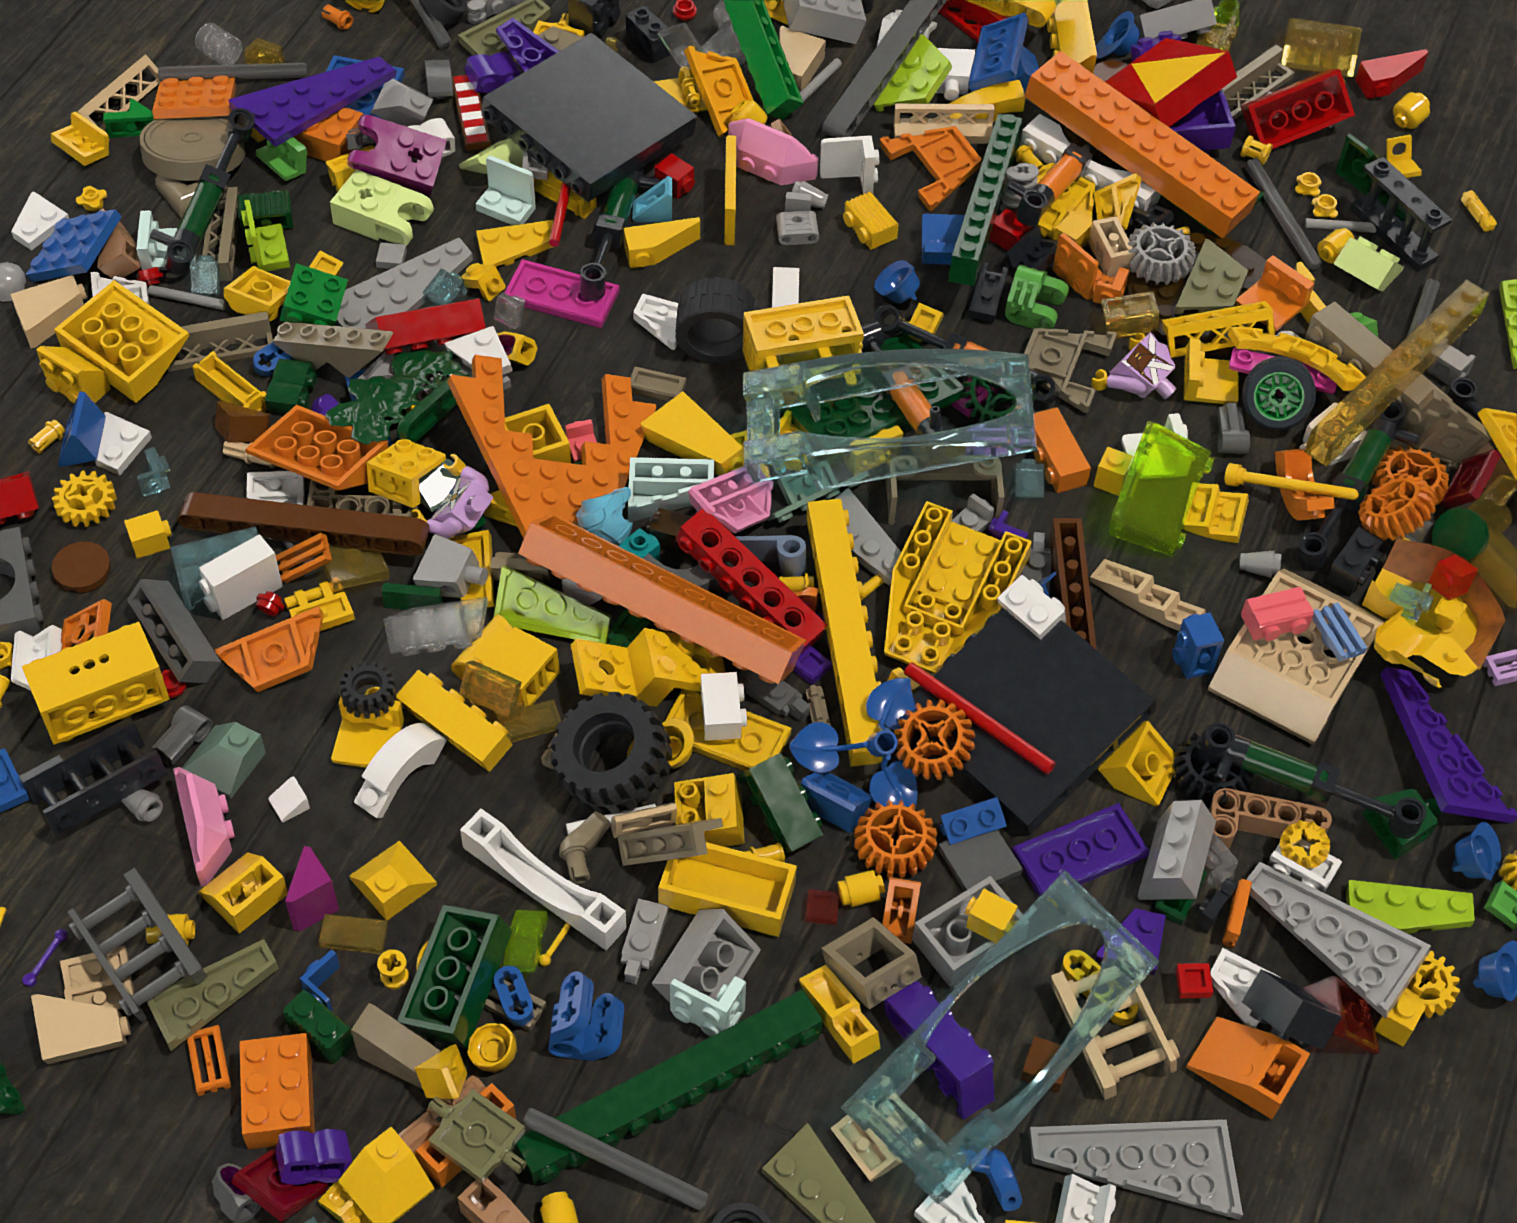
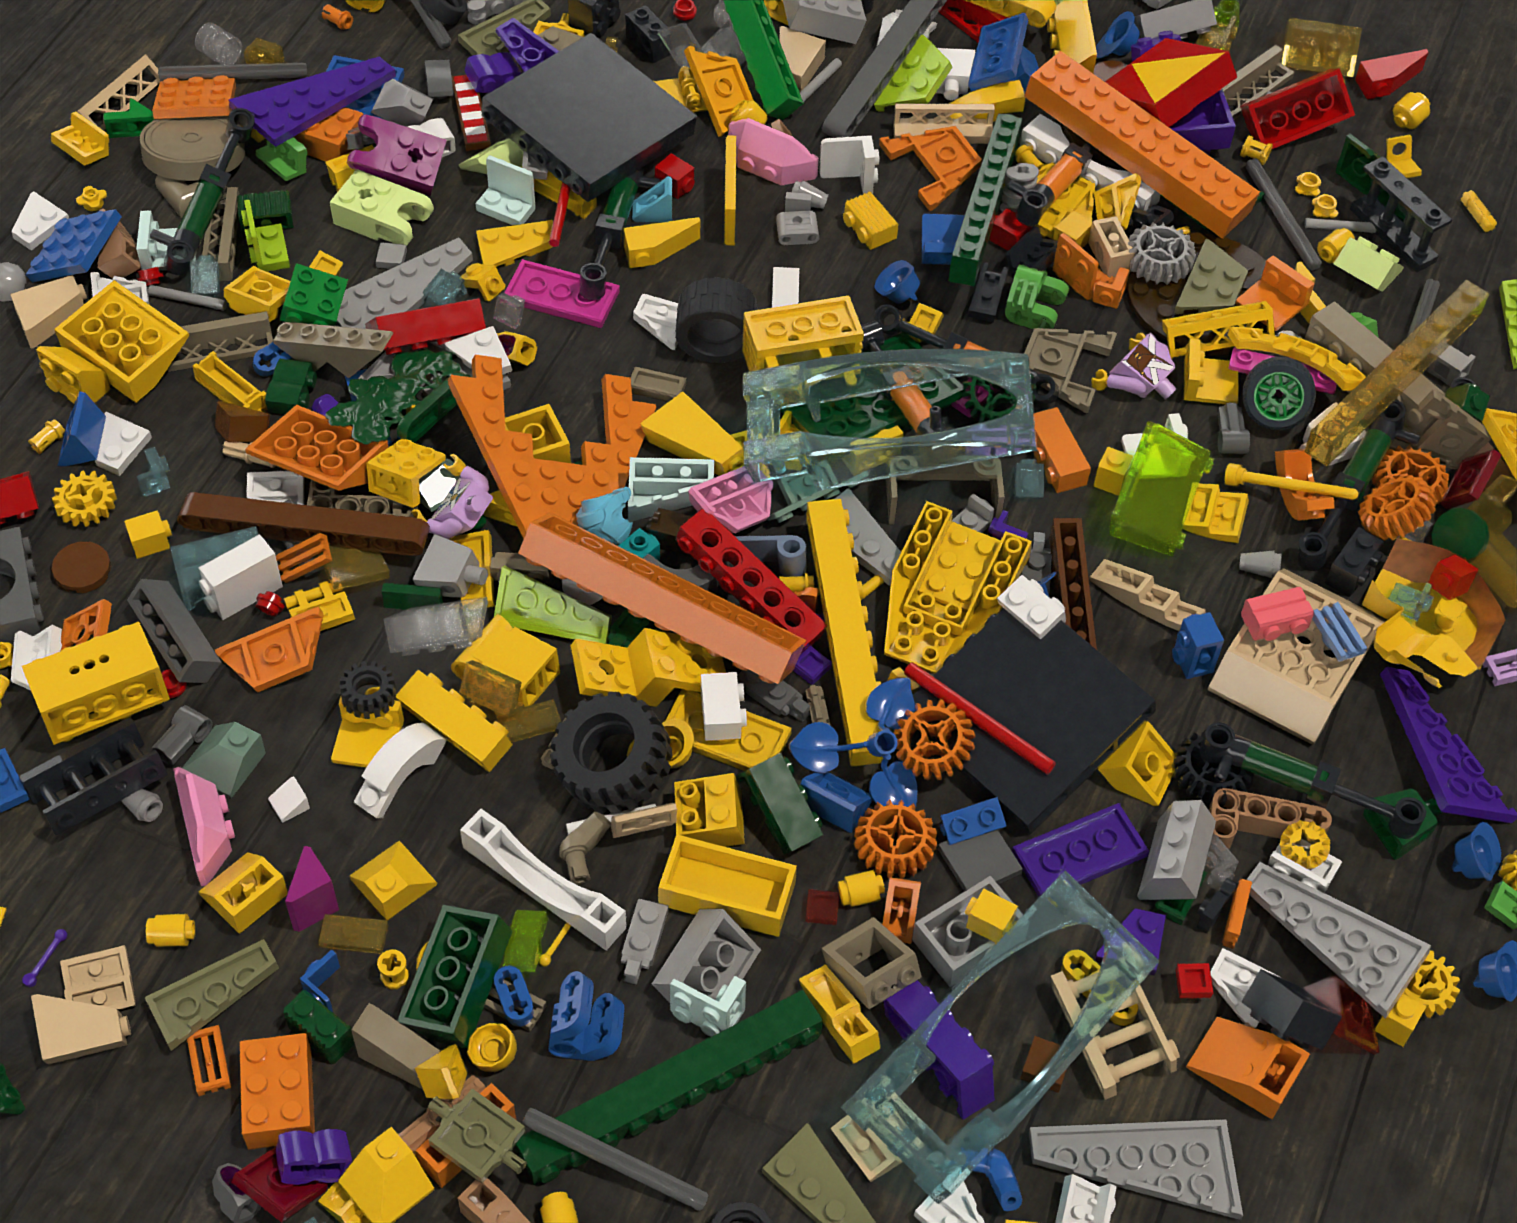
dark grey fence [68,867,208,1022] -> none
coral bracket [565,419,597,463] -> none
dark tan fence [617,818,723,866] -> none
yellow pin [744,843,785,862] -> none
clear yellow bracket [1101,291,1159,338] -> none
lime wing [1346,880,1475,934] -> none
none -> dark green brick [1445,383,1490,421]

